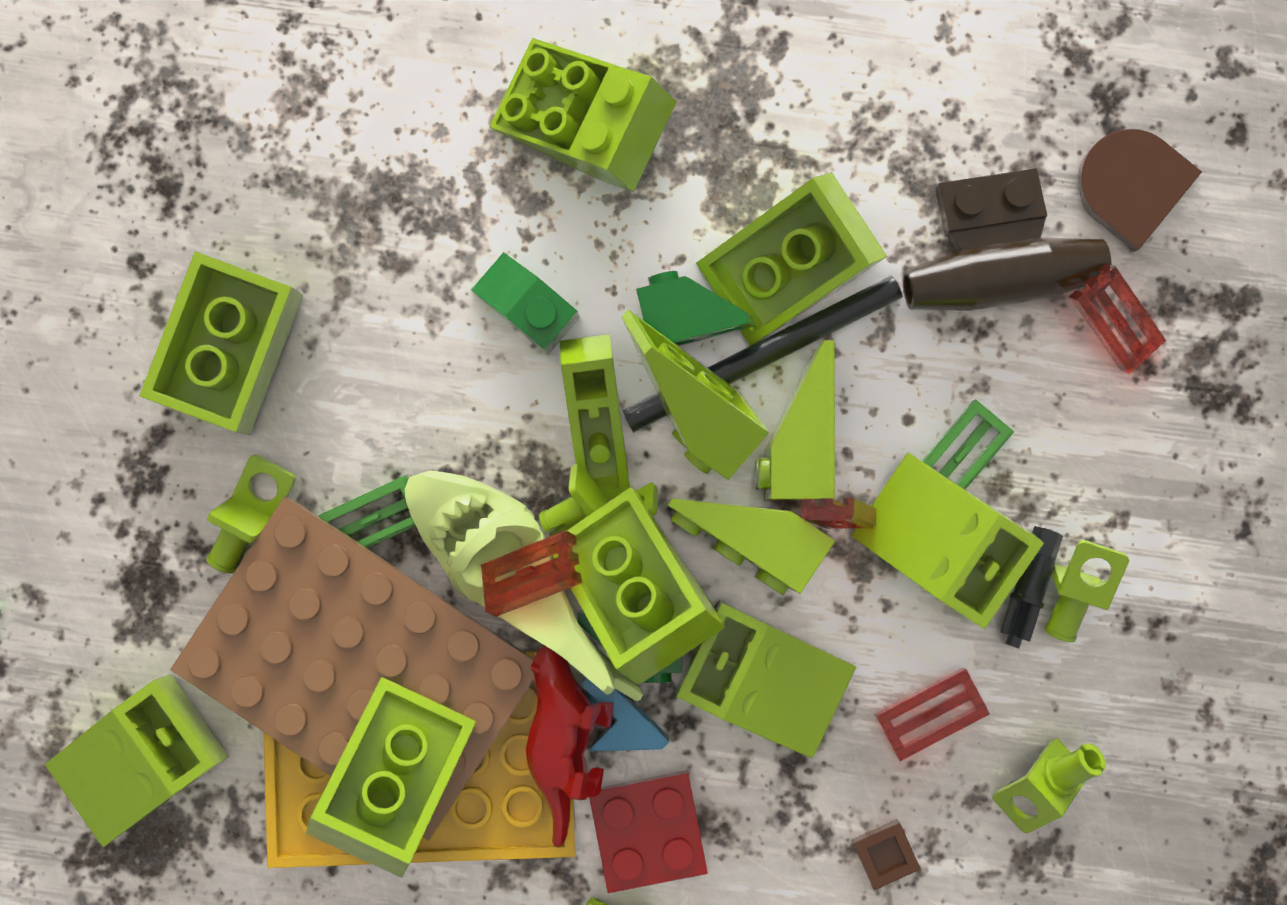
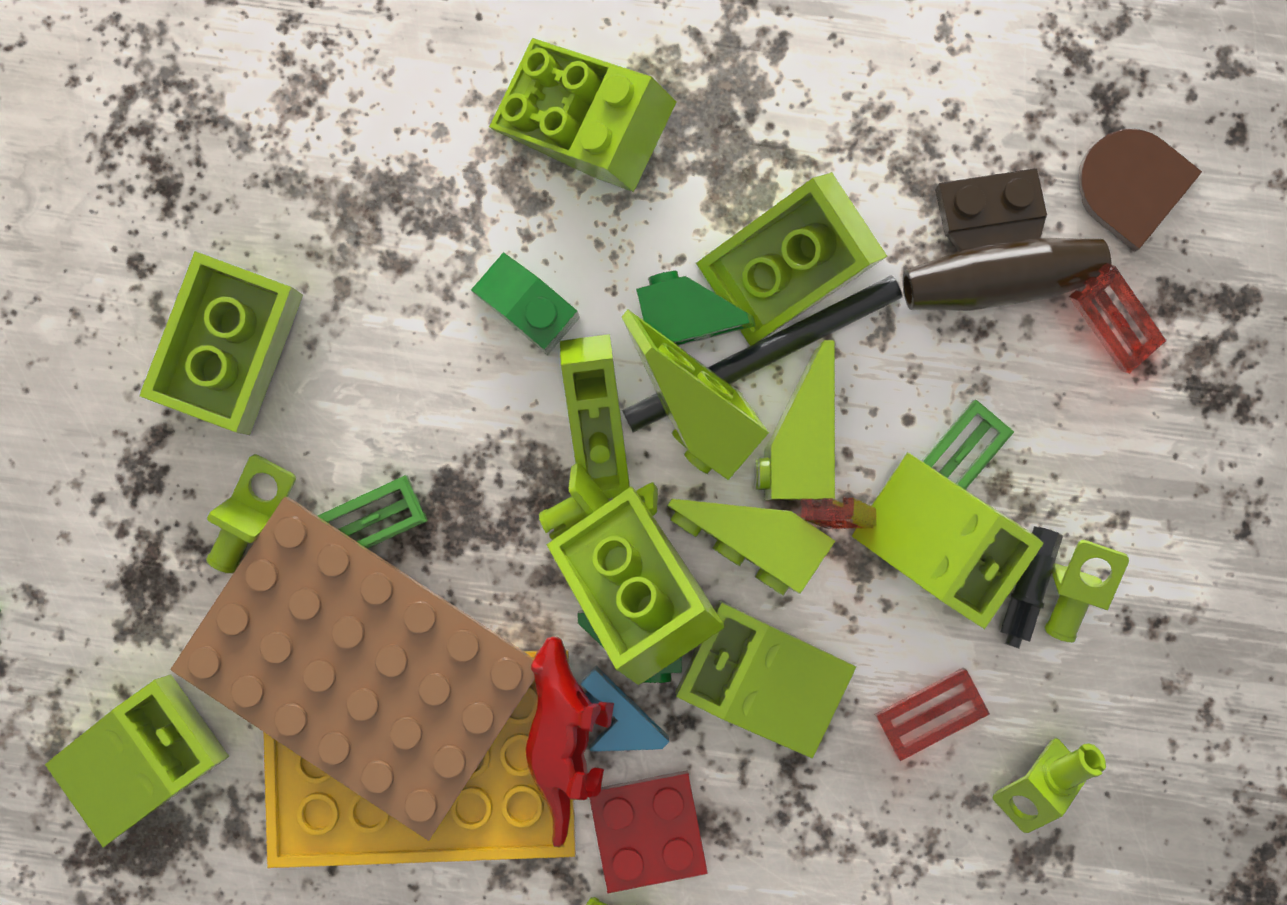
lime slope [306,677,476,878] -> none
yellowish green piece [405,470,643,701] -> none
clear red tile [481,530,582,617] -> none
reddish brown tile [851,819,921,890] -> none

